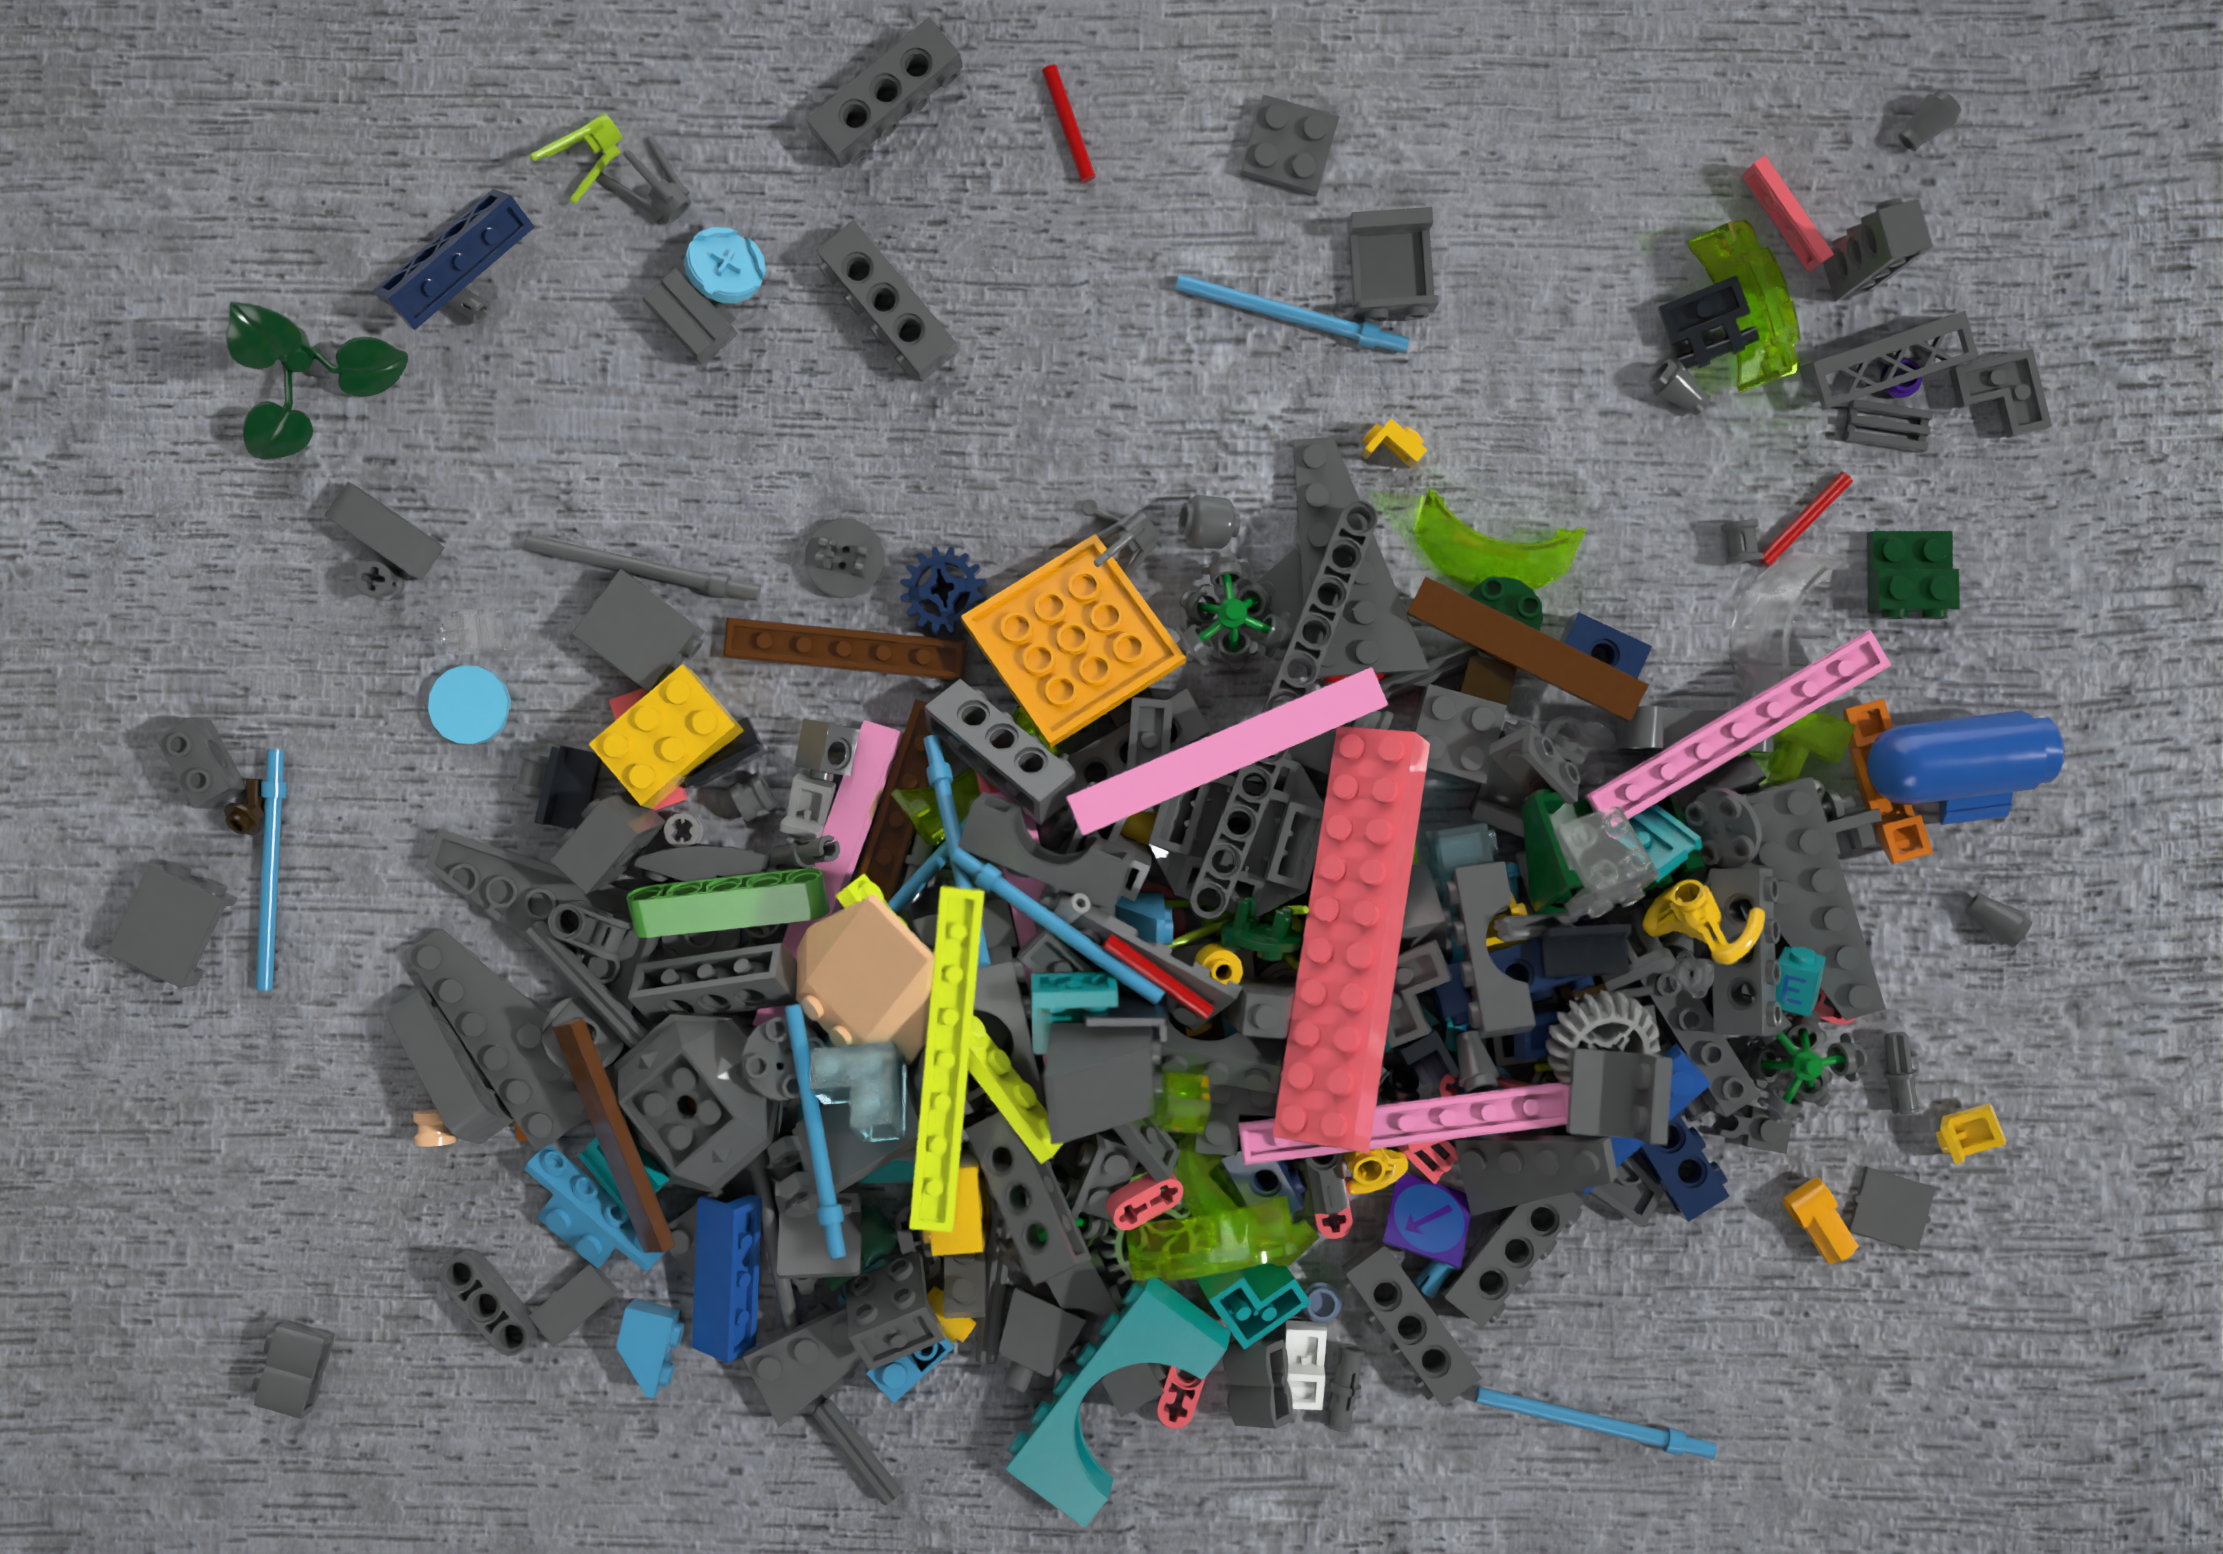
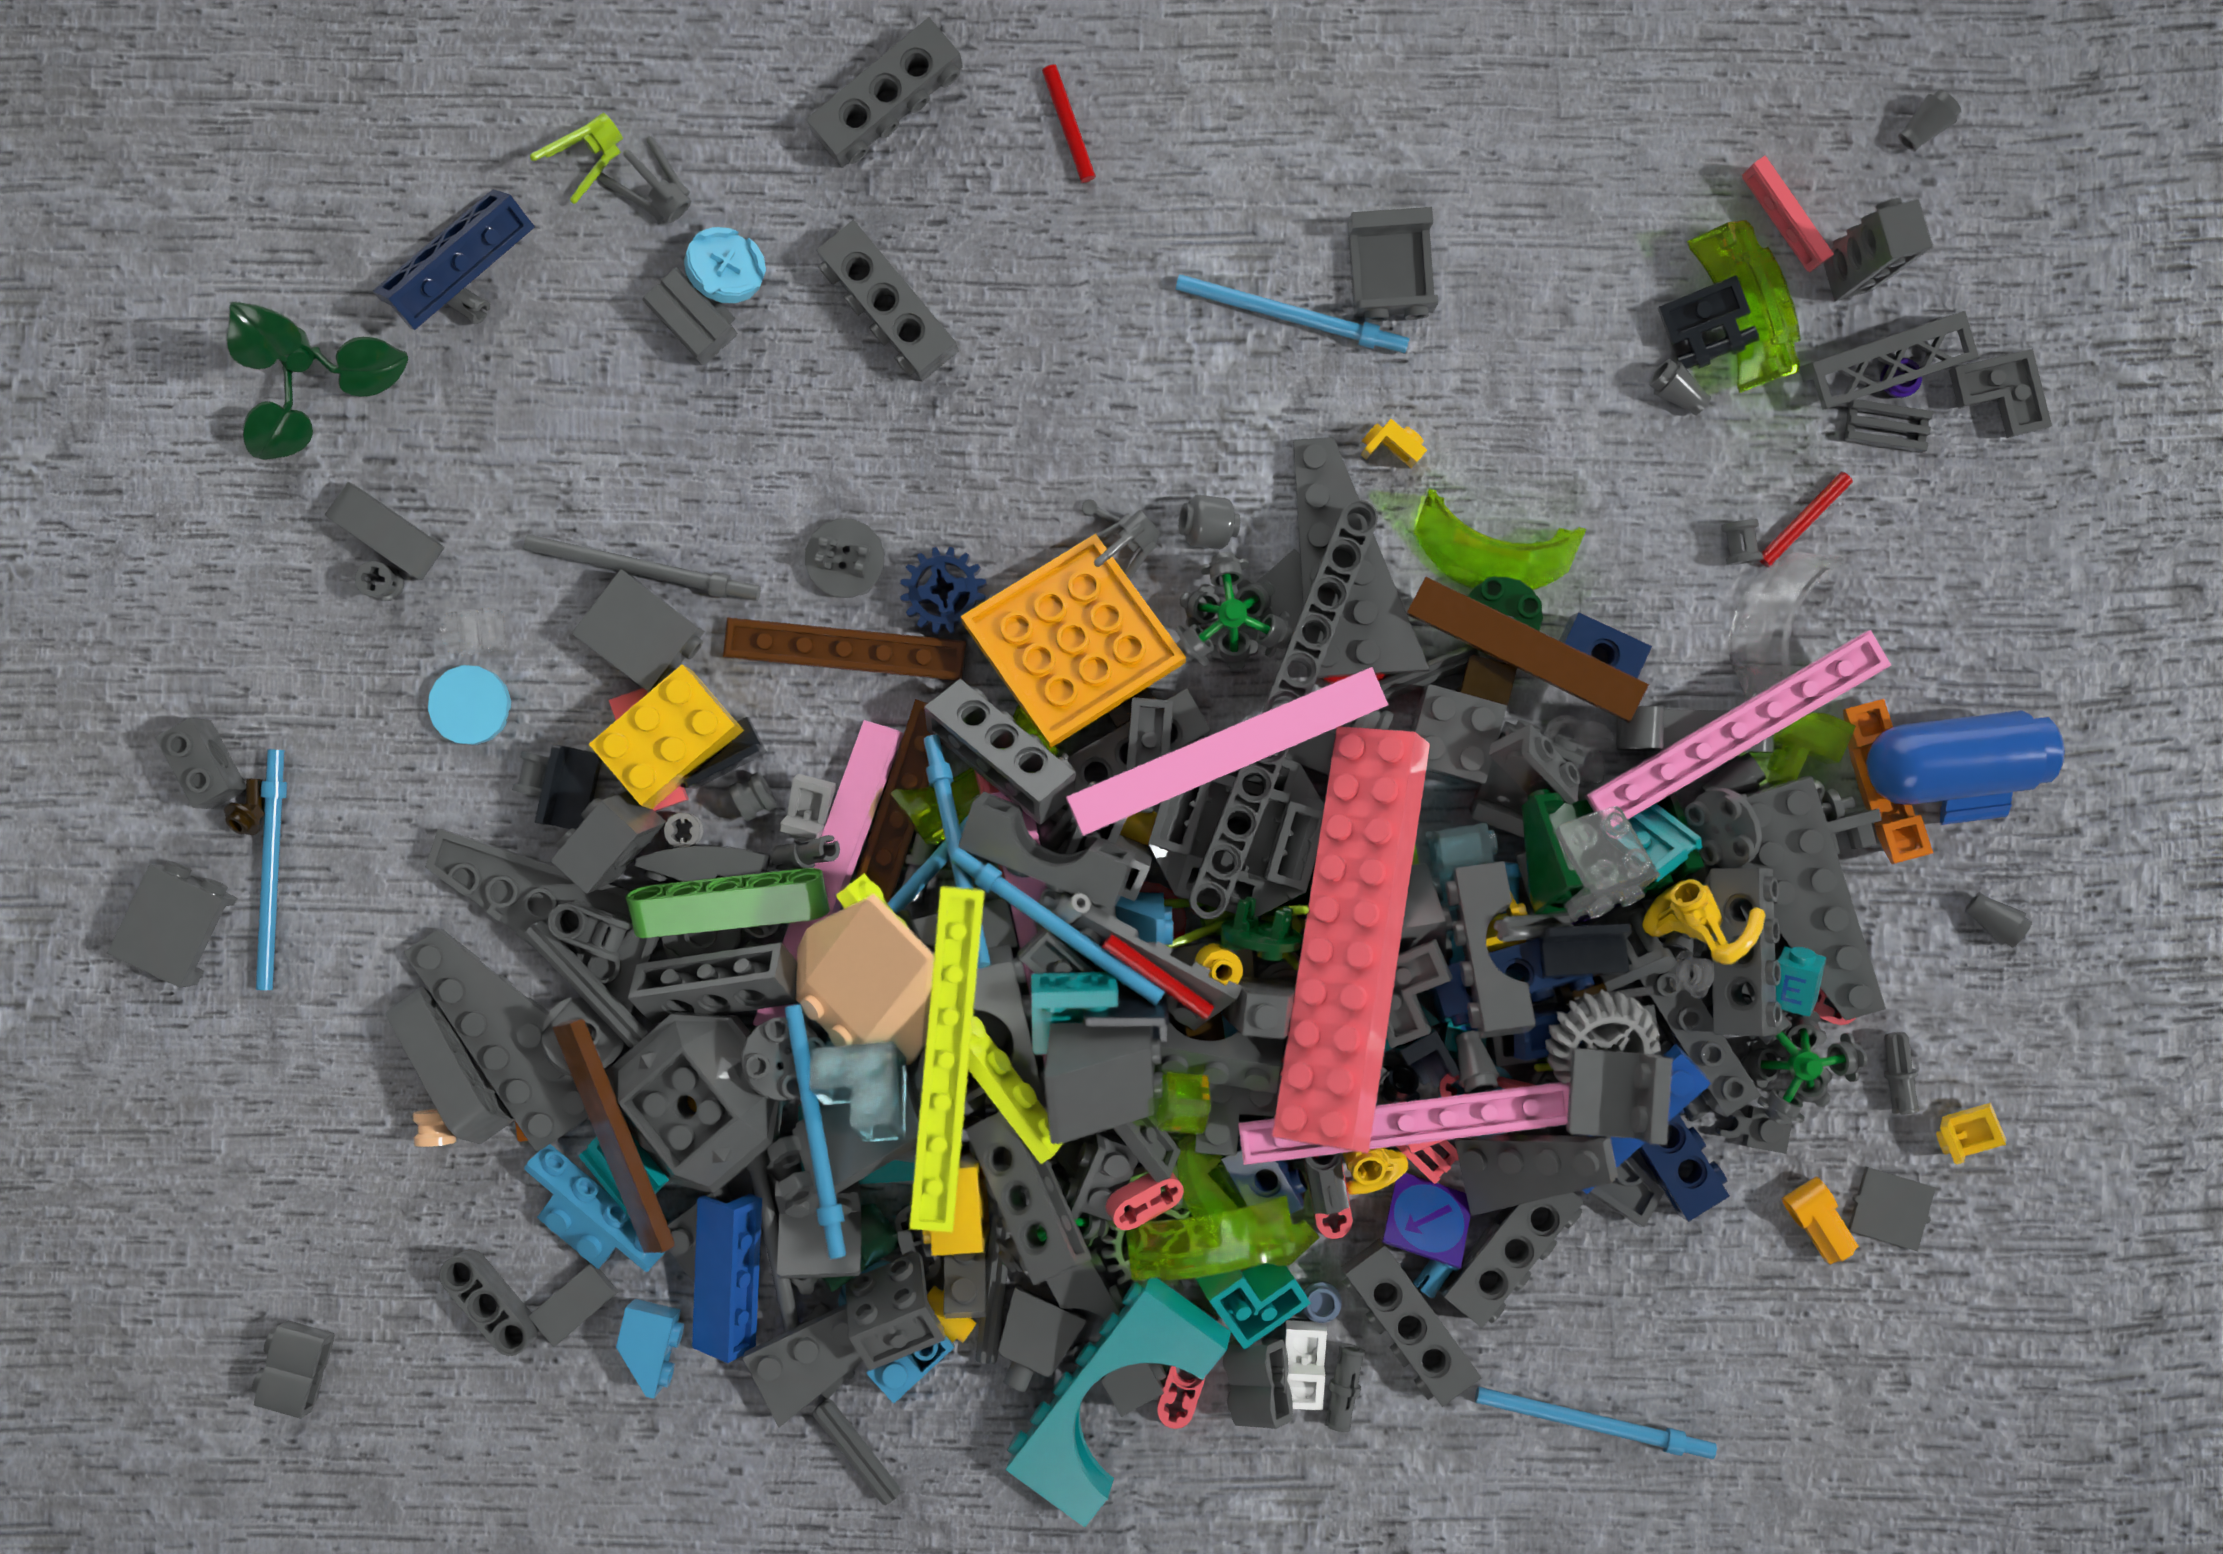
dark grey brick [794,719,860,782] -> none
dark grey plate [1240,94,1340,197] -> none
dark green plate [1867,531,1960,620] -> none

